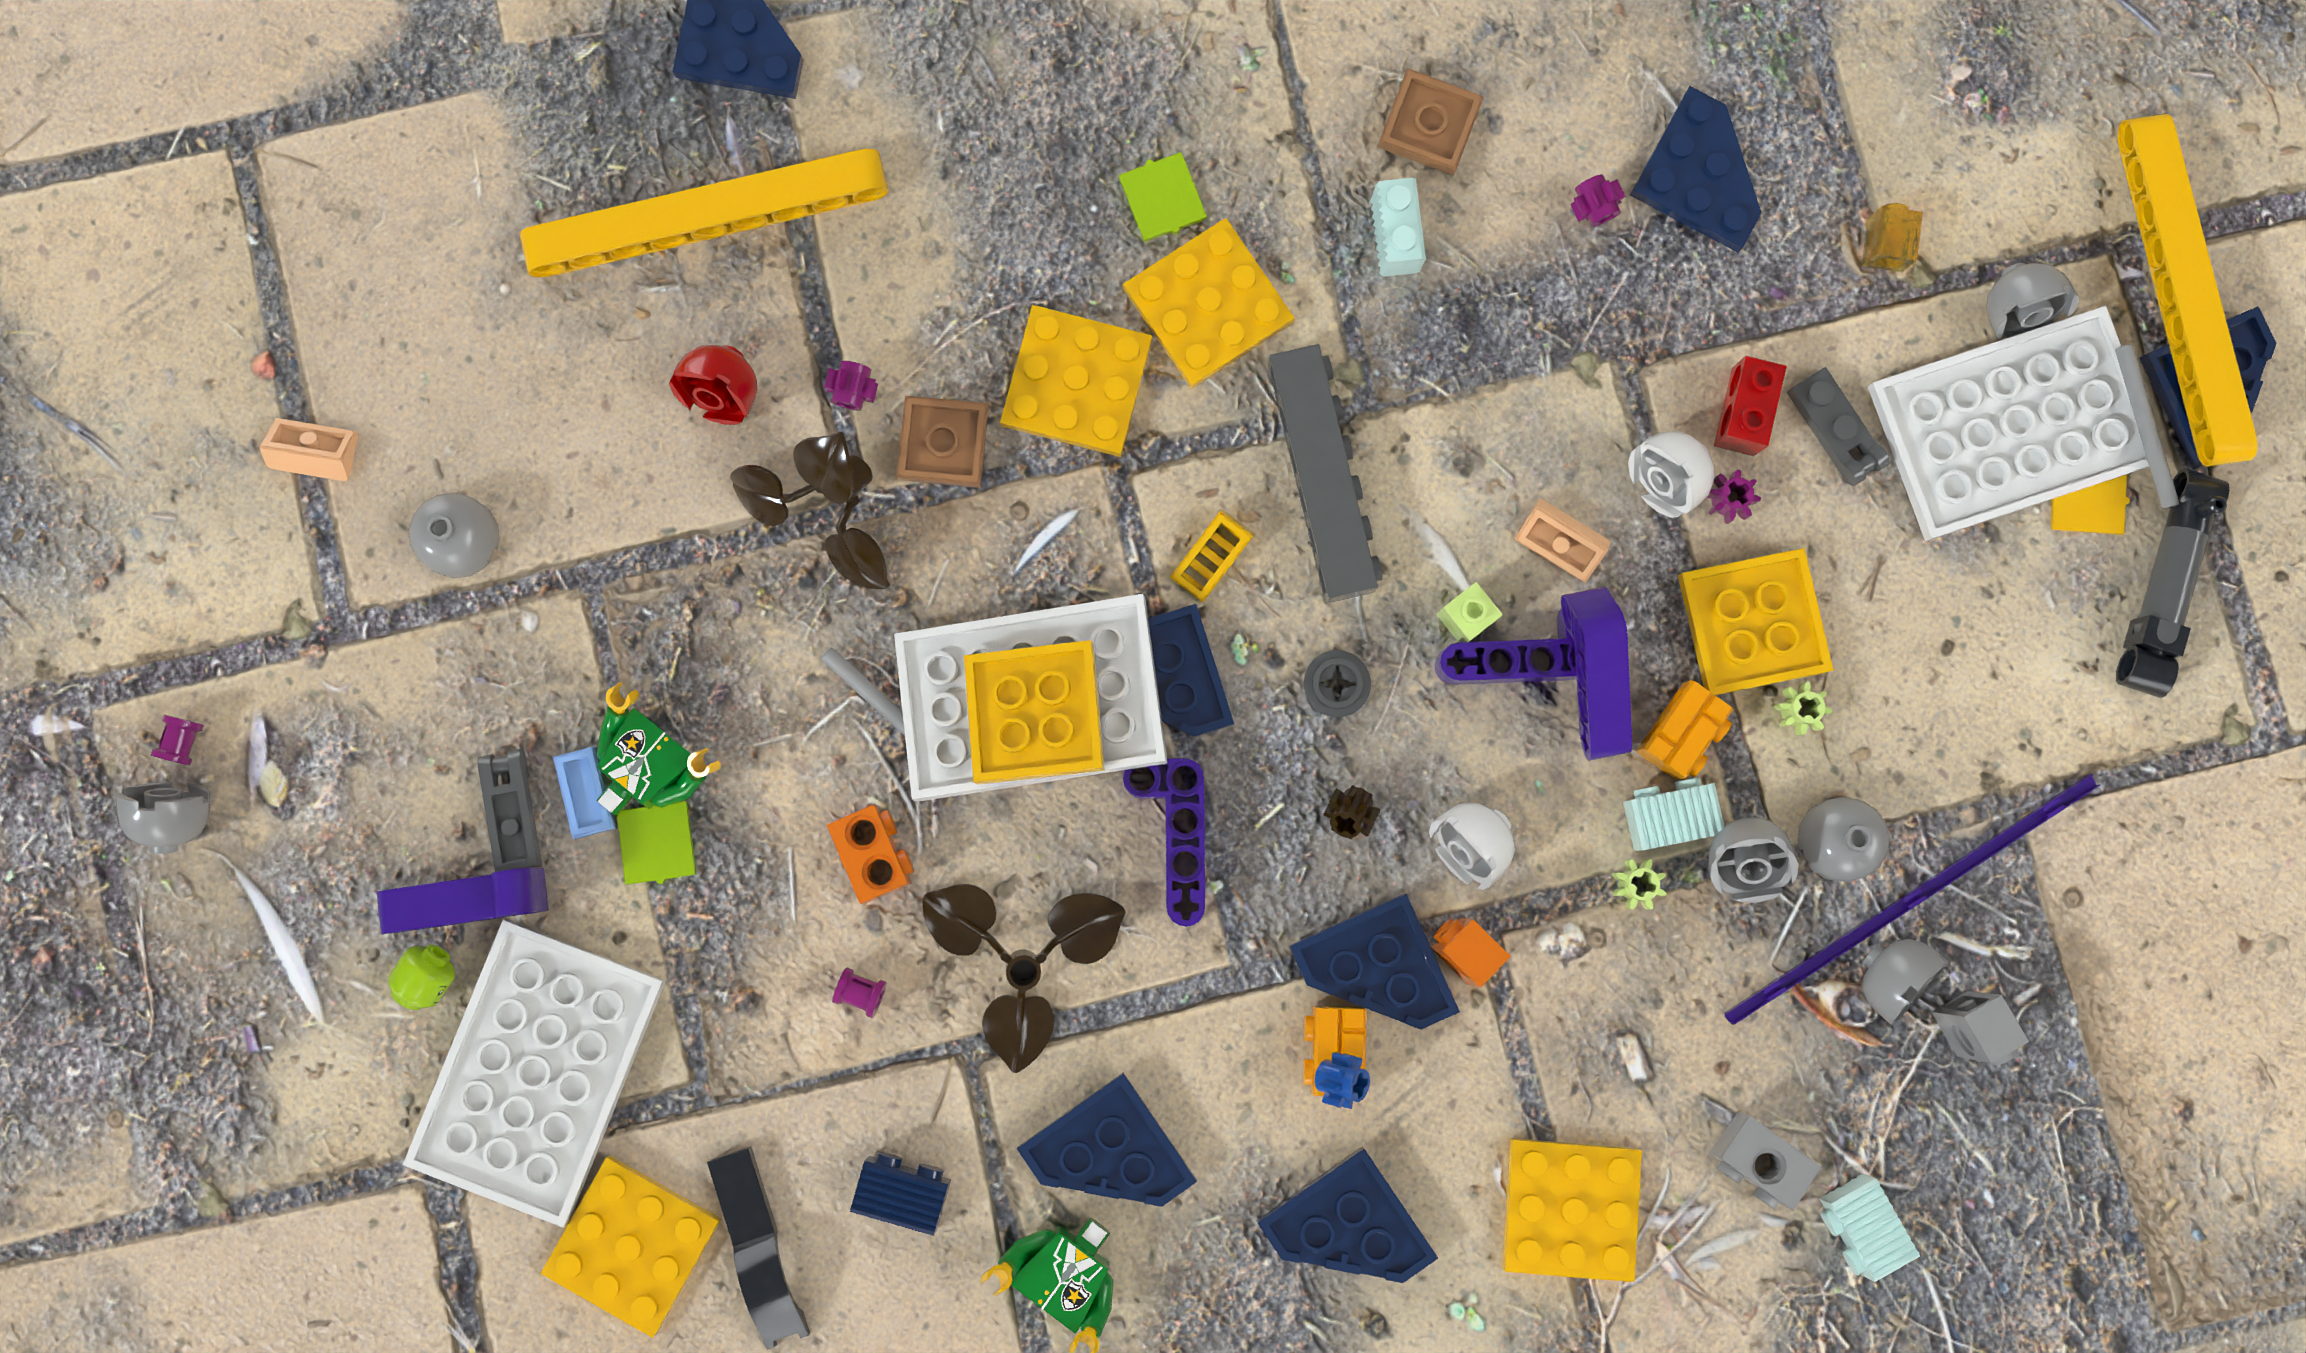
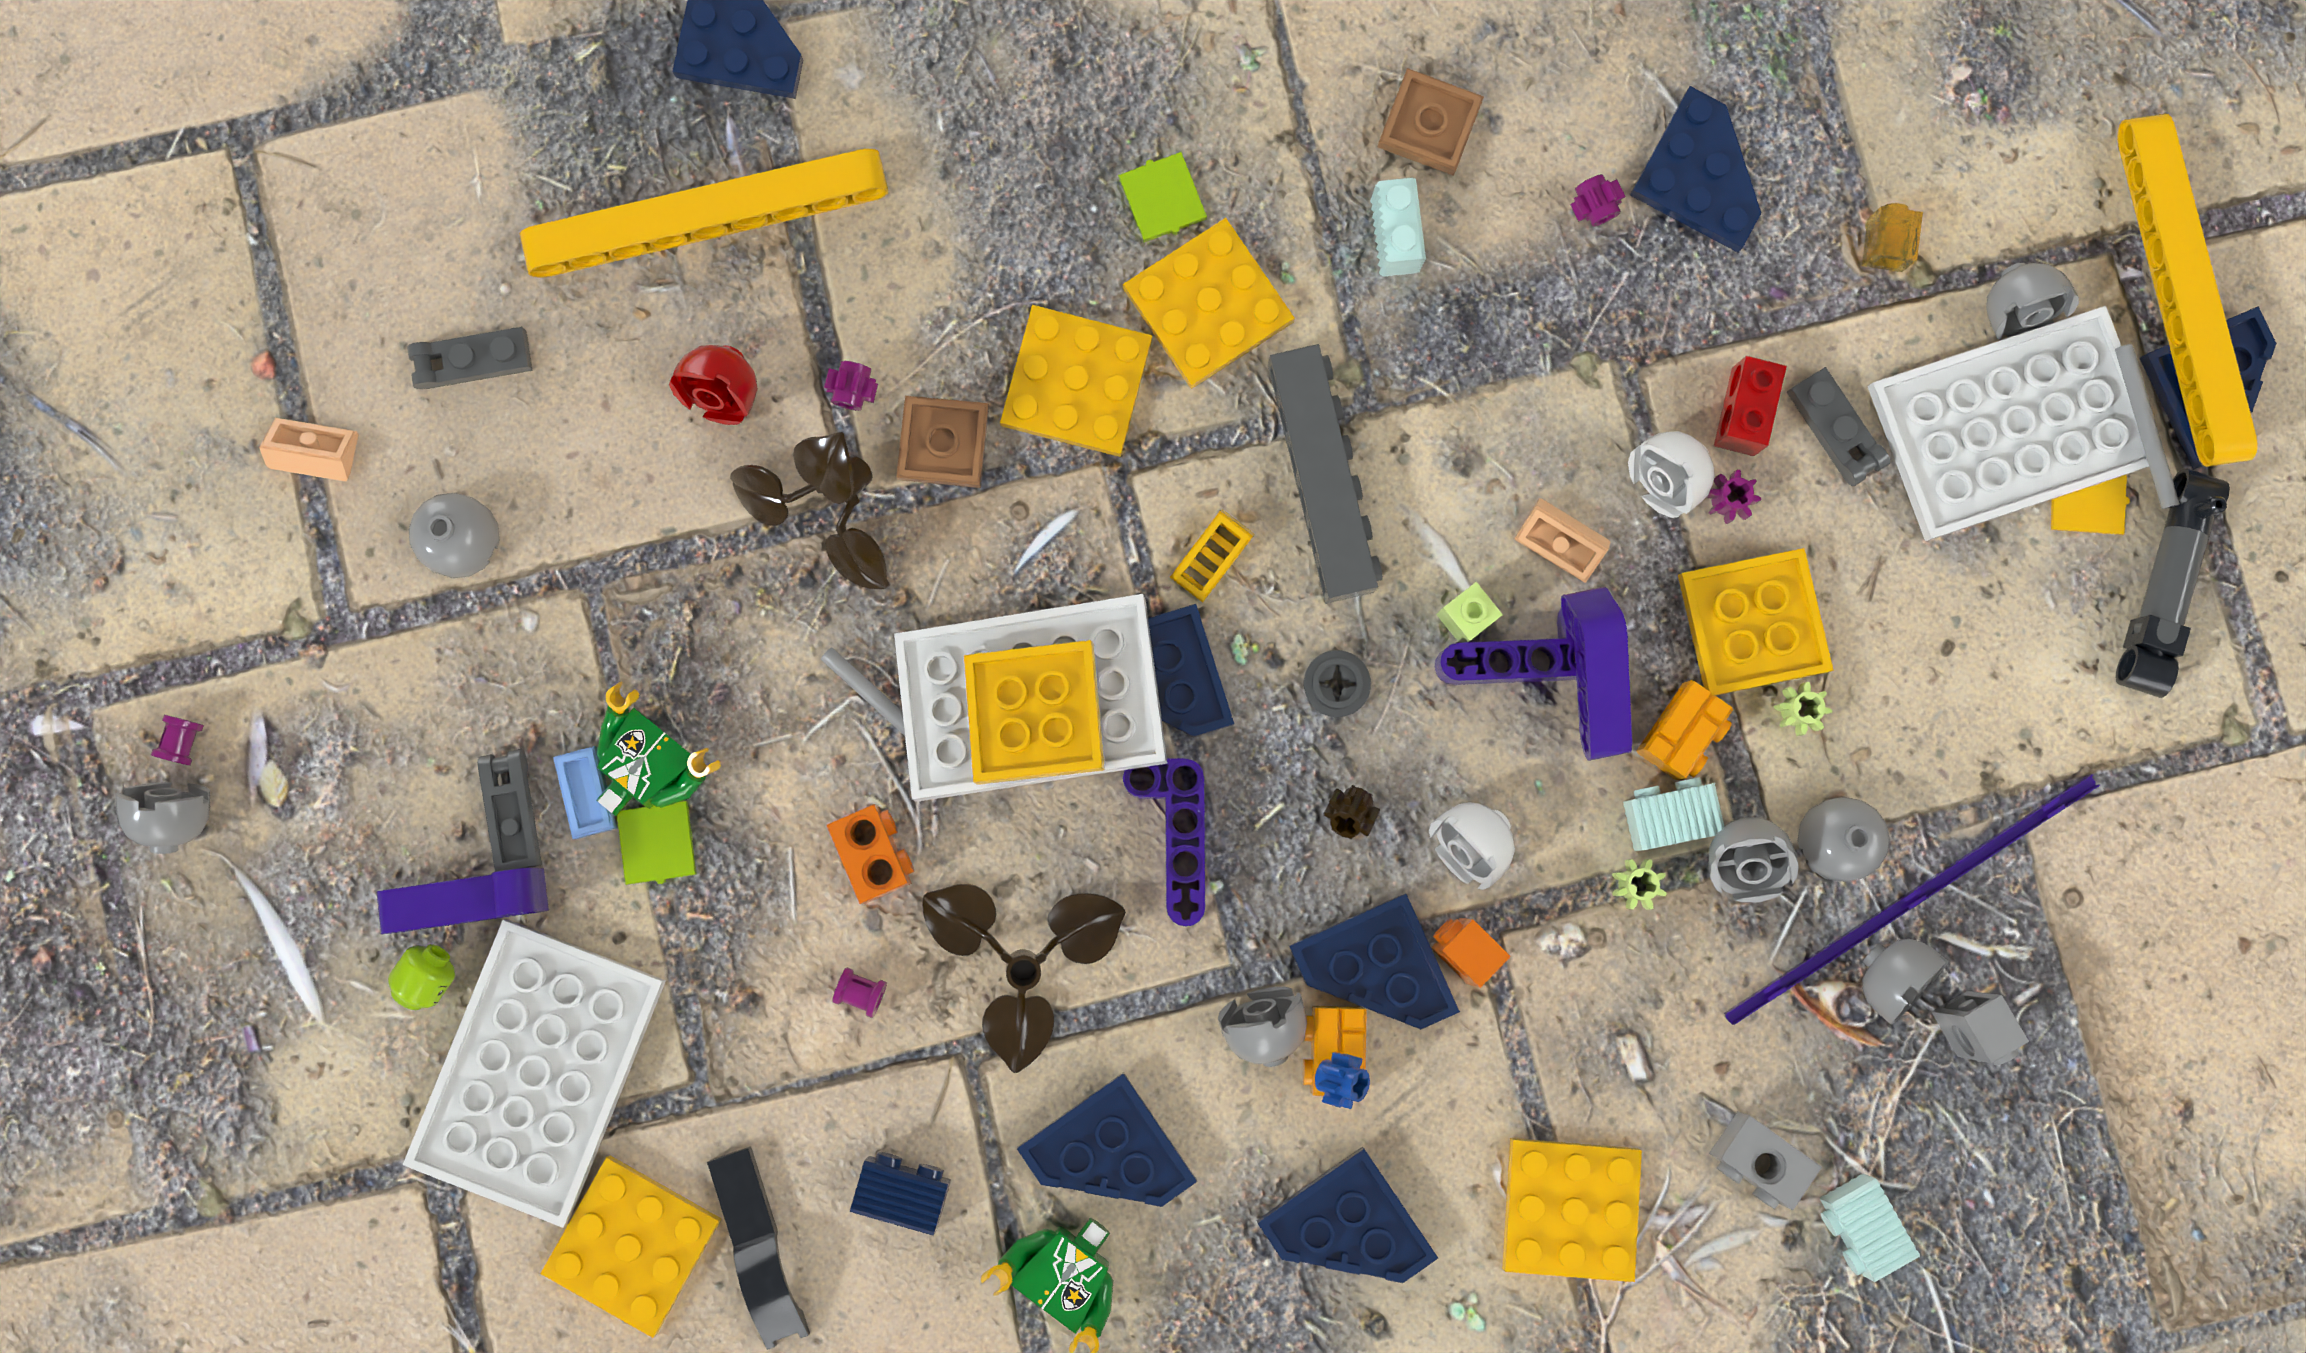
none -> dark grey plate [407,327,533,389]
none -> light grey cylinder [1218,987,1307,1067]

